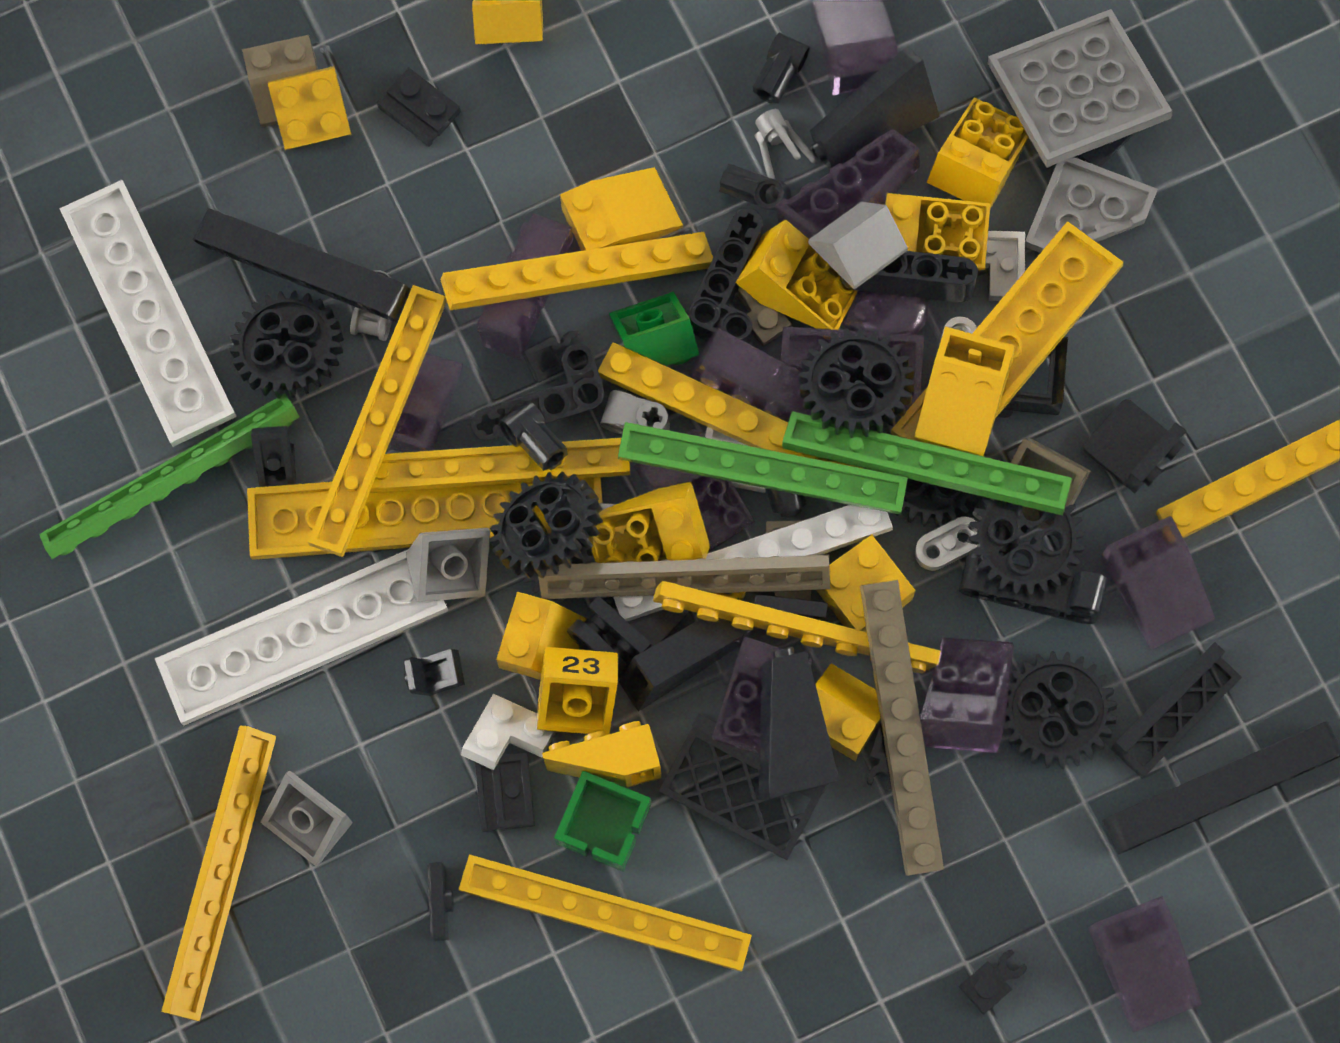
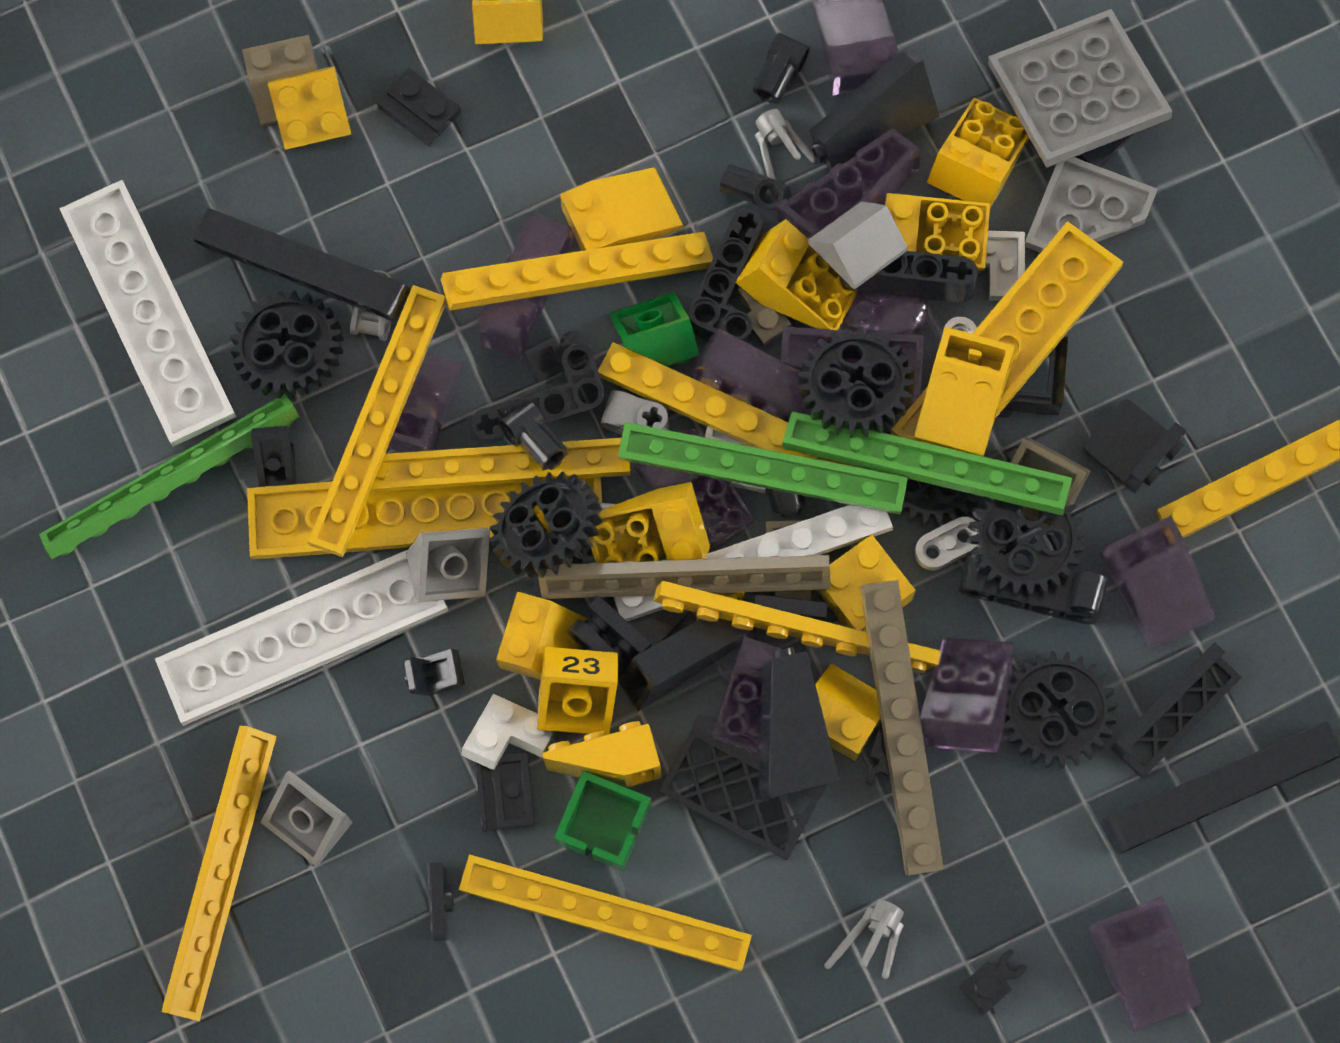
none -> light grey plant [824,899,904,979]

